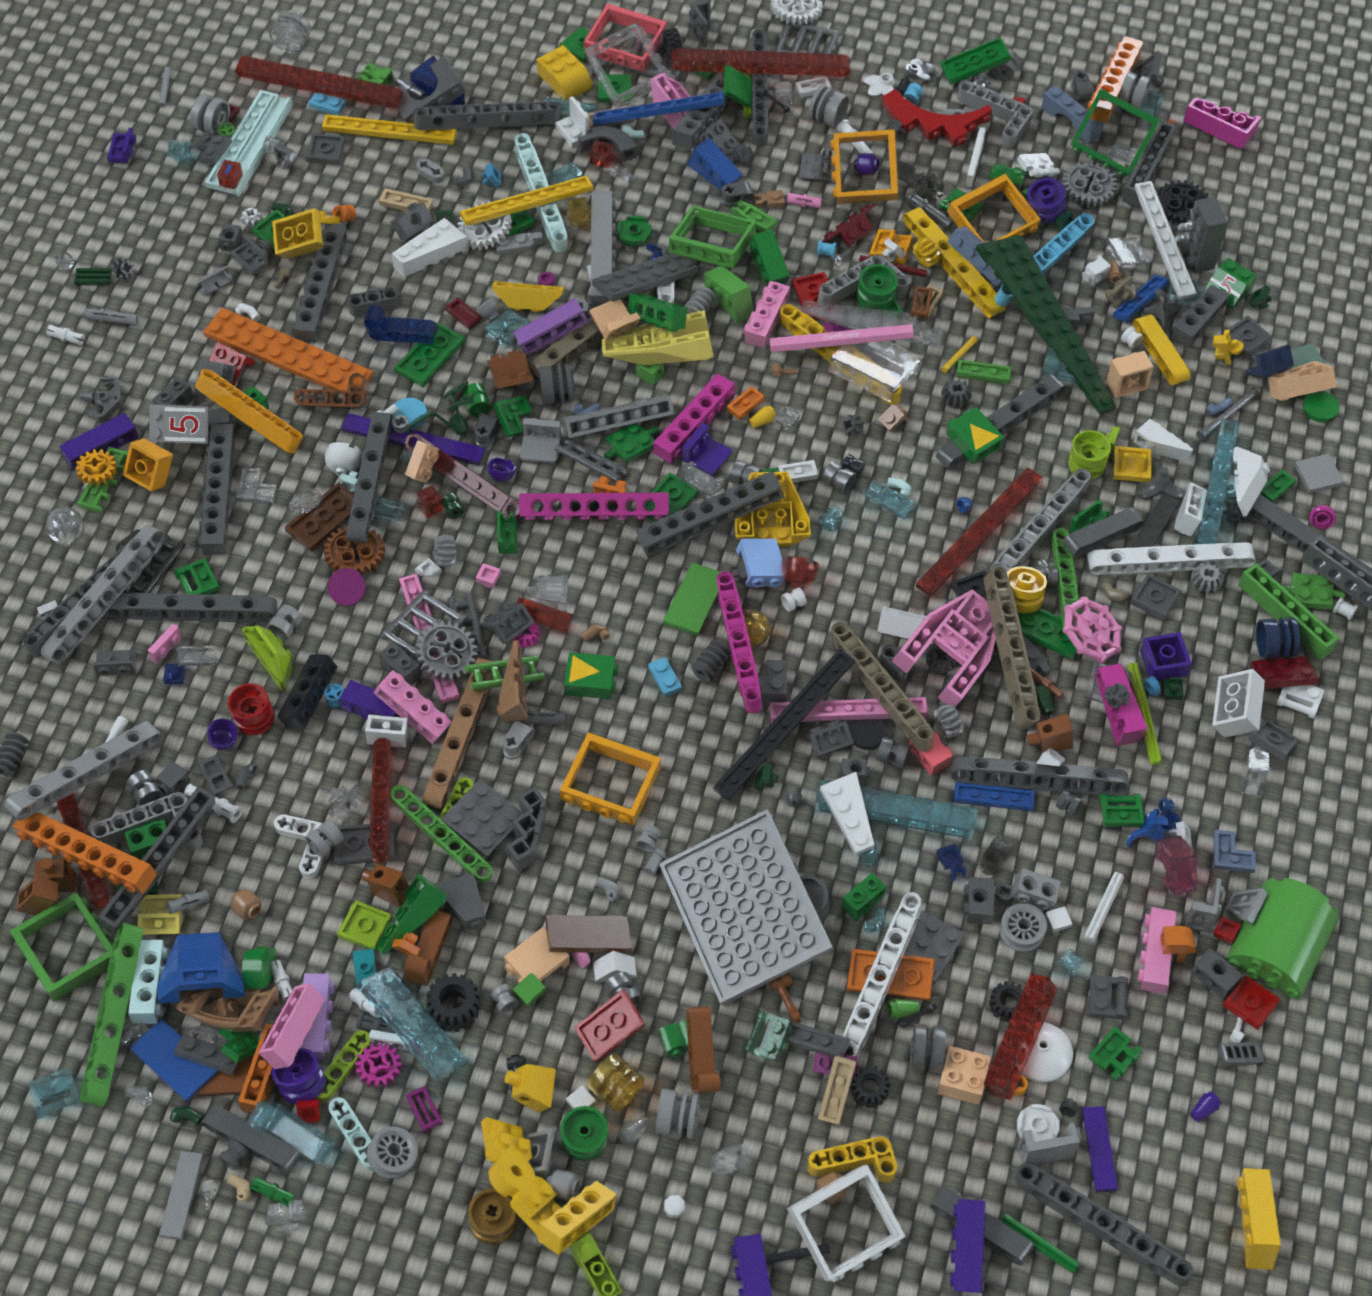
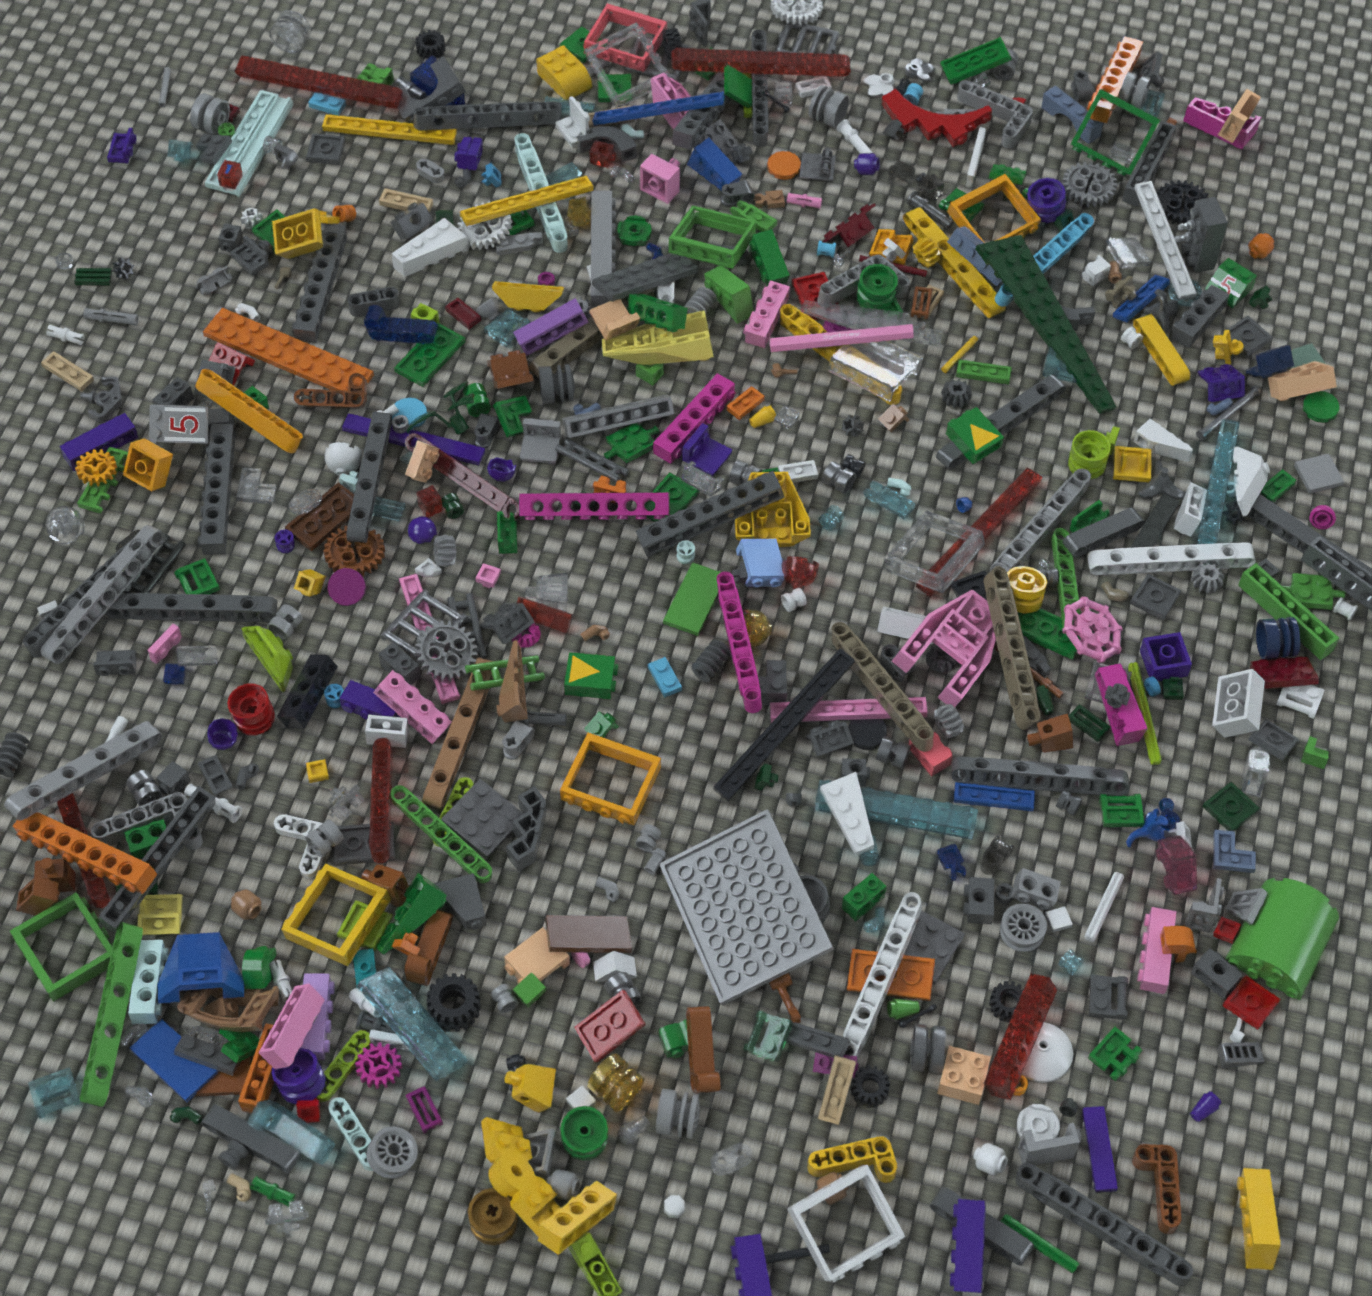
light grey tile [159,1151,204,1240] -> none
light grey pin [166,890,209,914] -> none
dark green arm [272,203,294,217] -> none
light orange window [830,129,898,204] -> none
white plate [1017,153,1060,178] -> none
white slope [1037,748,1065,766] -> none
light nougat brick [1106,351,1153,398] -> none
none -> tan plate [41,351,94,392]
none -> dark purple wheel [275,530,295,553]
none -> yellow window [281,863,391,966]
none -> yellow brick [293,569,326,597]
none -> yellow tile [306,759,329,783]
none -> dark purple hair [408,516,437,544]
none -> lime brick [410,303,439,333]
none -> black tyre [415,30,446,60]
none -> dark purple brick [454,137,483,170]
none -> green bracket [584,711,619,738]
none -> bright pink brick [640,154,680,204]
none -> light aqua wheel [676,540,695,564]
none -> orange tile [767,151,801,180]
none -> clear window [884,510,985,593]
none -> white head [974,1143,1008,1175]
none -> dark green tile [1068,704,1111,742]
none -> dark orange beam [1132,1144,1181,1235]
none -> dark purple bracket [1198,364,1245,402]
none -> dark green tile [1202,782,1260,831]
none -> light nougat panel [1218,89,1261,143]
none -> orange head [1248,233,1274,259]
none -> bright green panel [1301,736,1329,769]

